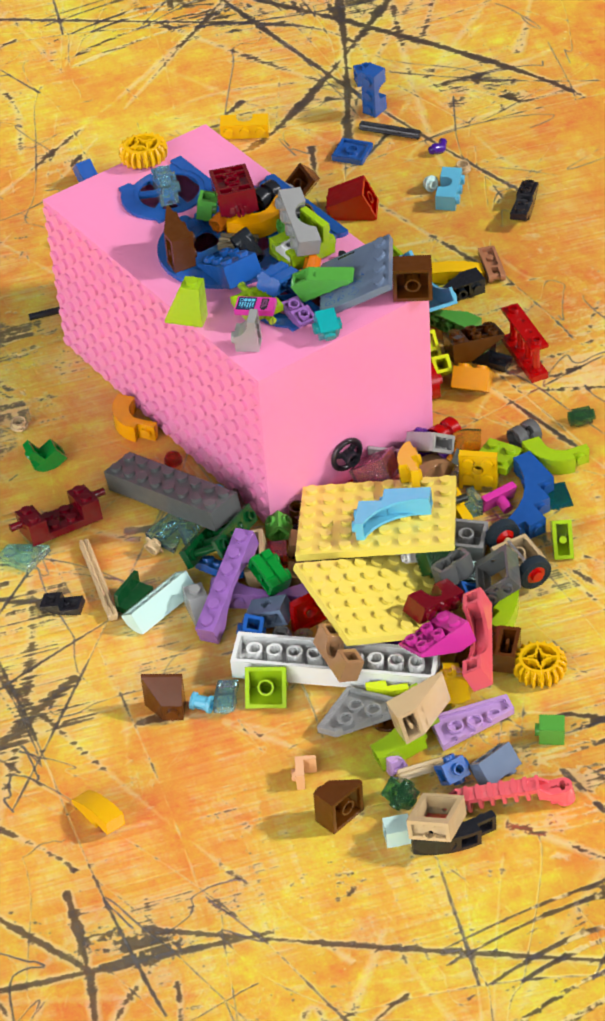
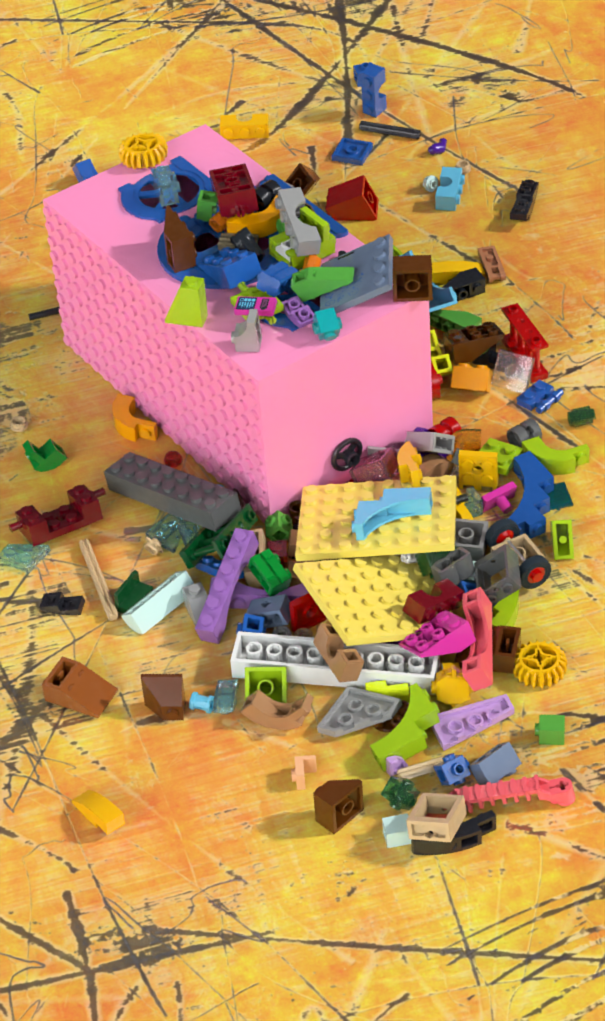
tan slope [386,672,451,744] -> none
none -> dark orange slope [42,656,118,718]
none -> medium nougat arch [240,689,314,730]
none -> clear tile [491,349,535,393]
none -> blue plate [517,380,564,414]

